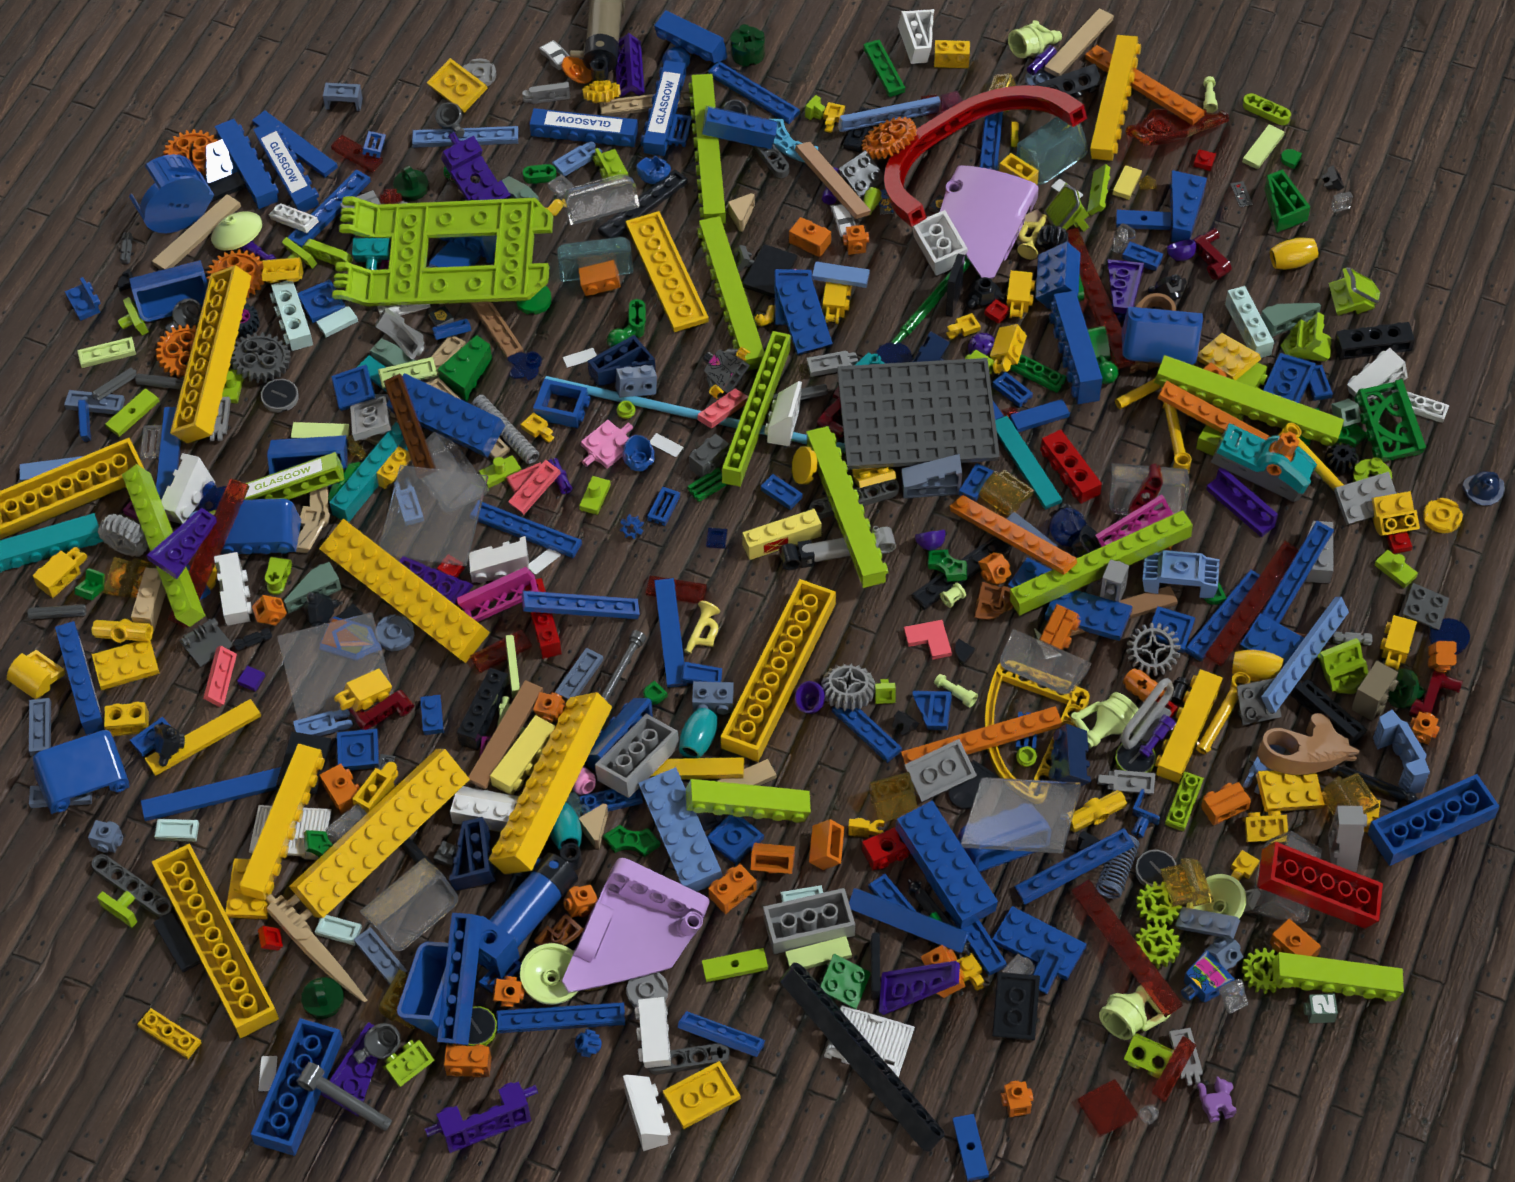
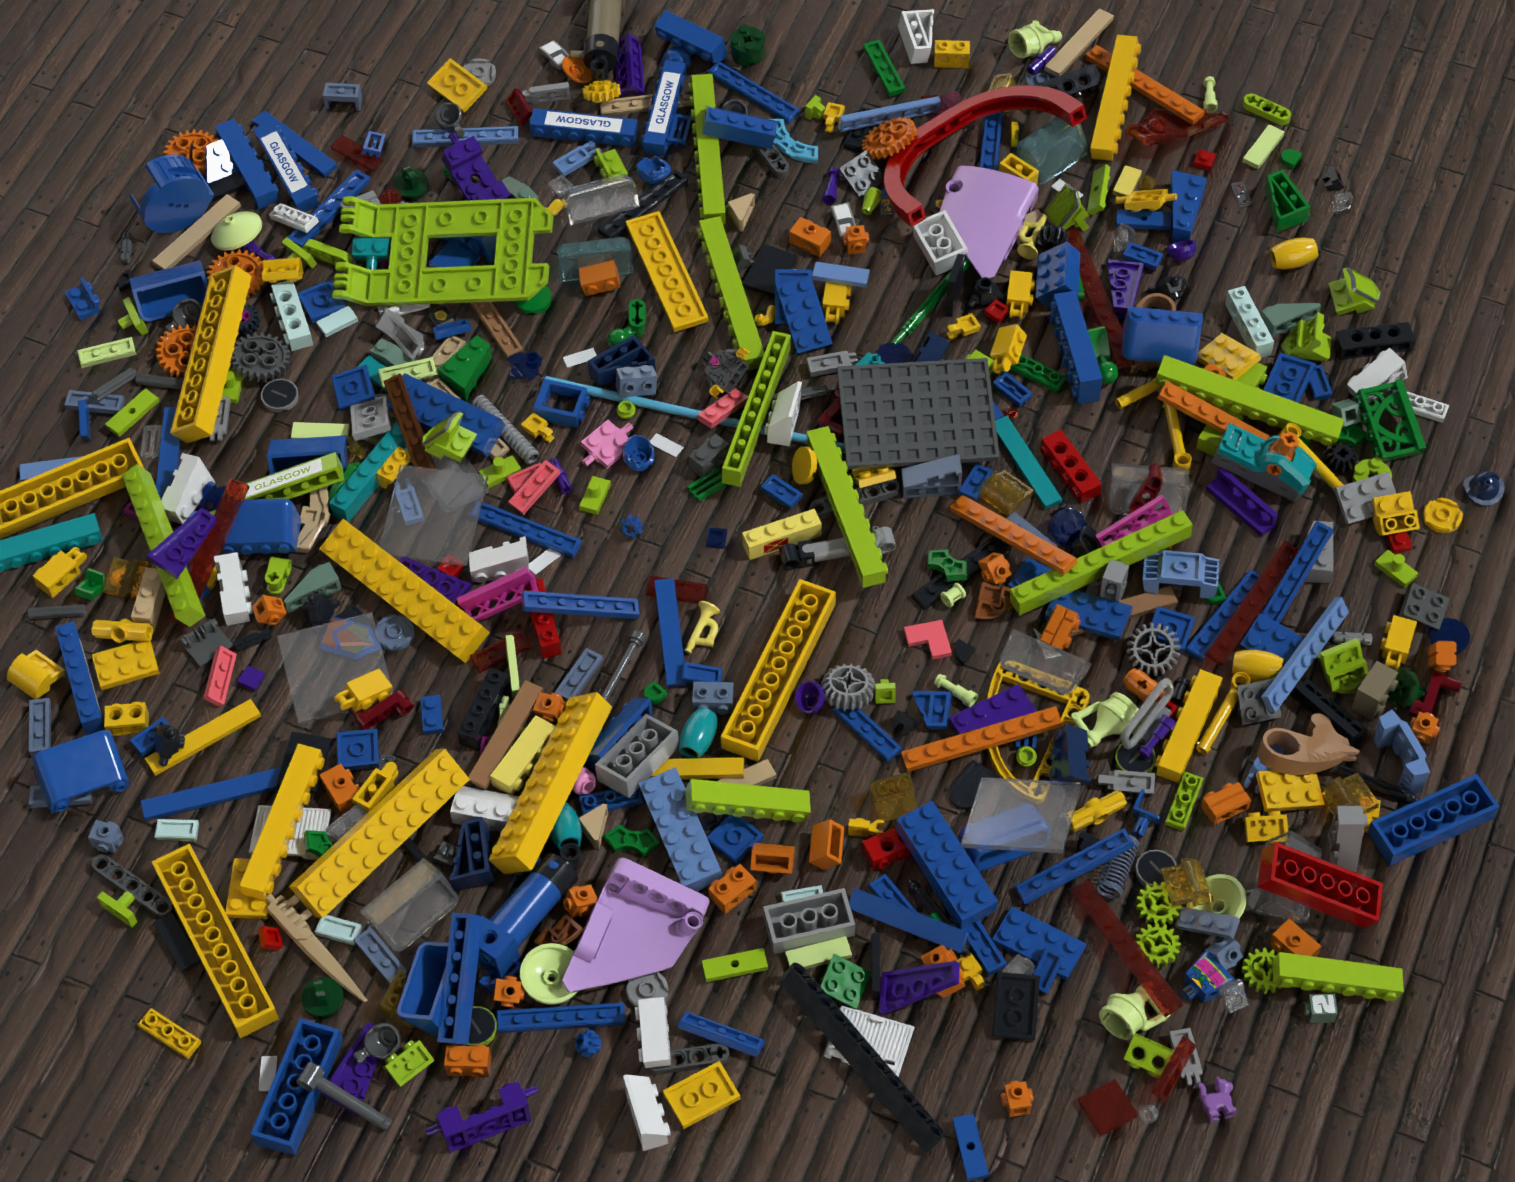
light grey gear [98,514,148,557] -> none
medium blue hinge [293,709,353,736] -> none
green beam [523,164,557,184] -> none
clear light blue plate [566,792,590,818] -> none
blue tile [647,487,680,526] -> none
medium nougat tile [795,142,871,219] -> none
light grey plate [904,739,977,802] -> none
dark purple piece [915,530,946,551] -> none
dark purple helmet [968,333,995,359] -> none
blue tile [1010,399,1070,432] -> none
dark red beam [1192,228,1232,280] -> none
yellow plate [1231,850,1260,881] -> none
none -> lime piece [422,412,477,462]
none -> dark red plate [505,88,533,126]
none -> dark purple wing [949,684,1037,735]
none -> yellow plate [1116,189,1177,212]

